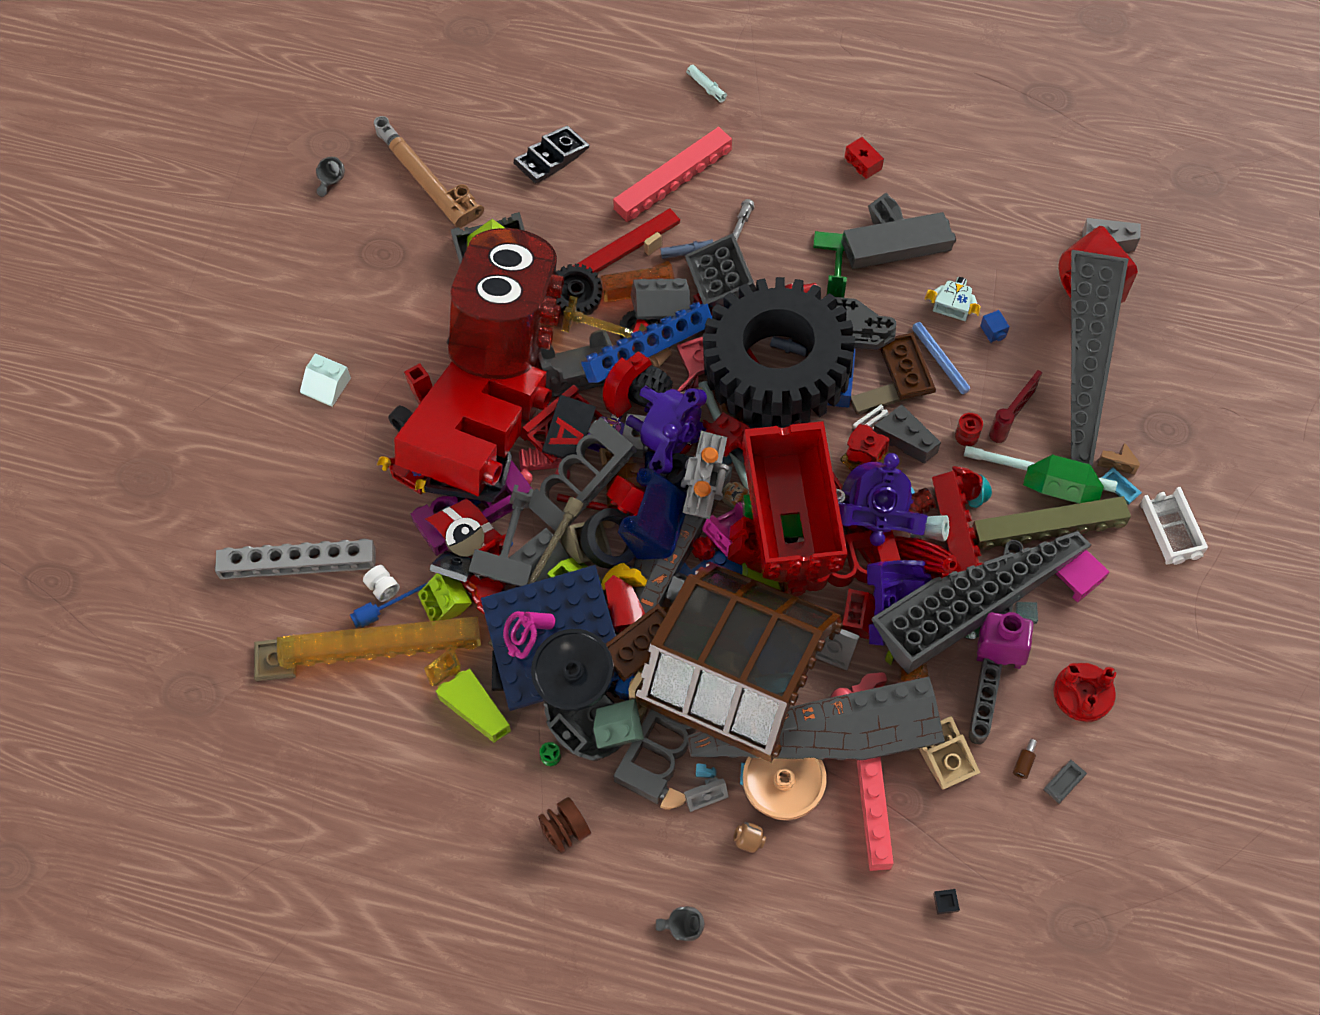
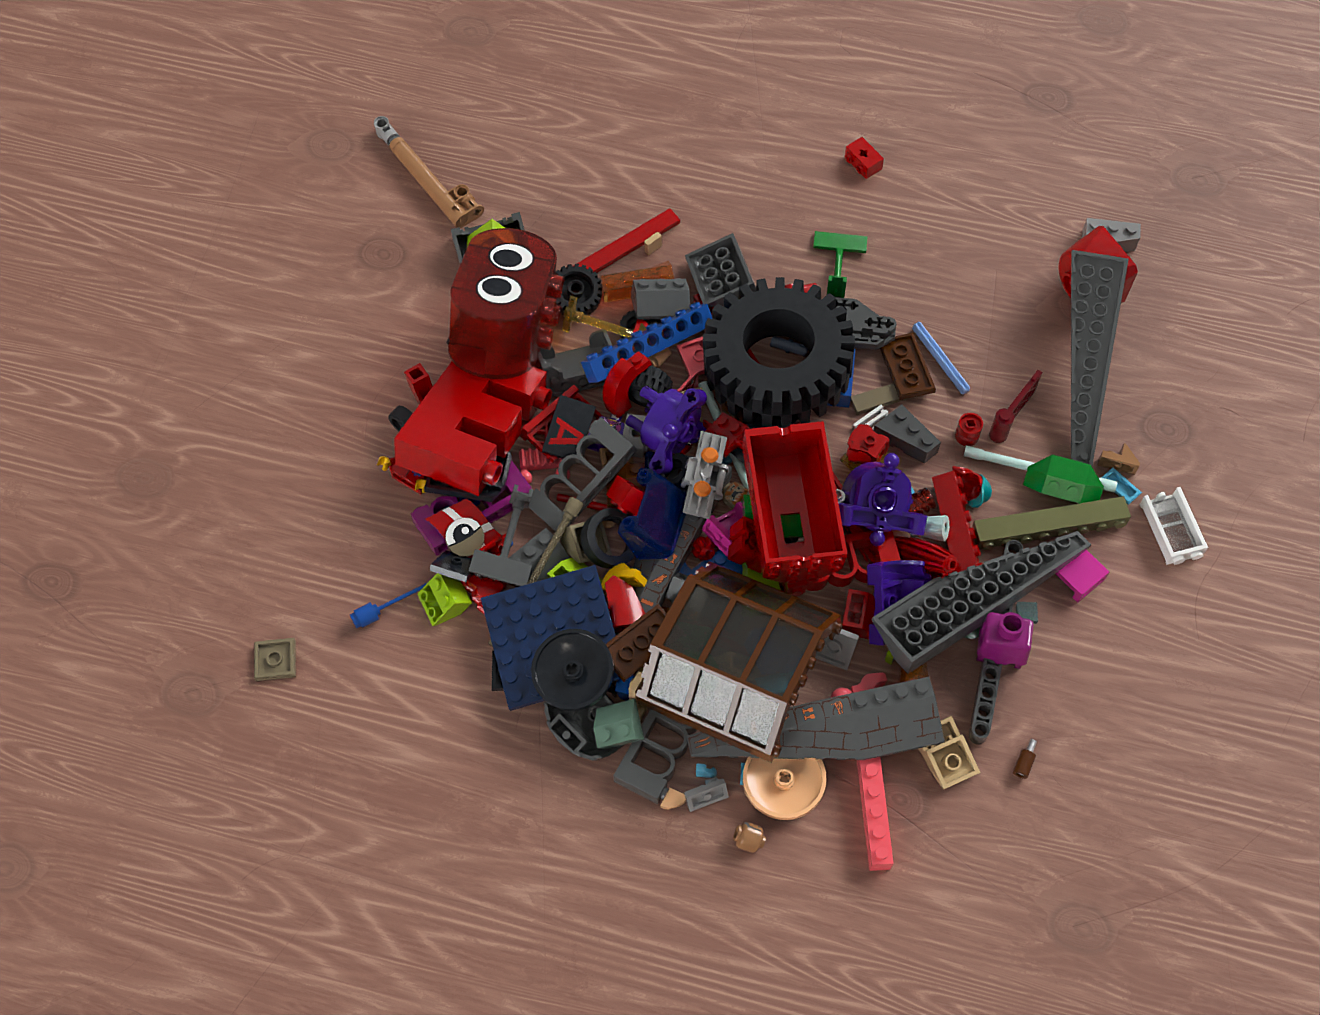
light grey brick [215,539,376,579] -> none
clear yellow brick [277,616,481,668] -> none
light aqua slope [300,353,351,407] -> none
dark grey hair [316,156,345,197] -> none
white wheel [363,565,400,602] -> none
clear yellow slope [424,648,461,686] -> none
lime slope [435,668,511,743] -> none
dark pink piece [503,611,555,659] -> none
black slope [513,126,590,184] -> none
copper wheel [537,797,591,854] -> none
green wheel [539,742,561,767] -> none
coral brick [613,126,732,222] -> none
dark grey hair [656,906,705,941] -> none
sand blue pin [660,239,713,259] -> none
light aqua pin [686,65,727,103] -> none
light grey pin [733,199,755,240] -> none
dark grey brick [841,212,956,269] -> none
dark grey slope [868,193,904,225] -> none
light aqua torso [924,277,981,321] -> none
black plate [933,889,960,915] -> none
blue brick [980,310,1010,343] -> none
dark grey tile [1043,760,1087,804] -> none
red piece [1053,663,1117,722] -> none

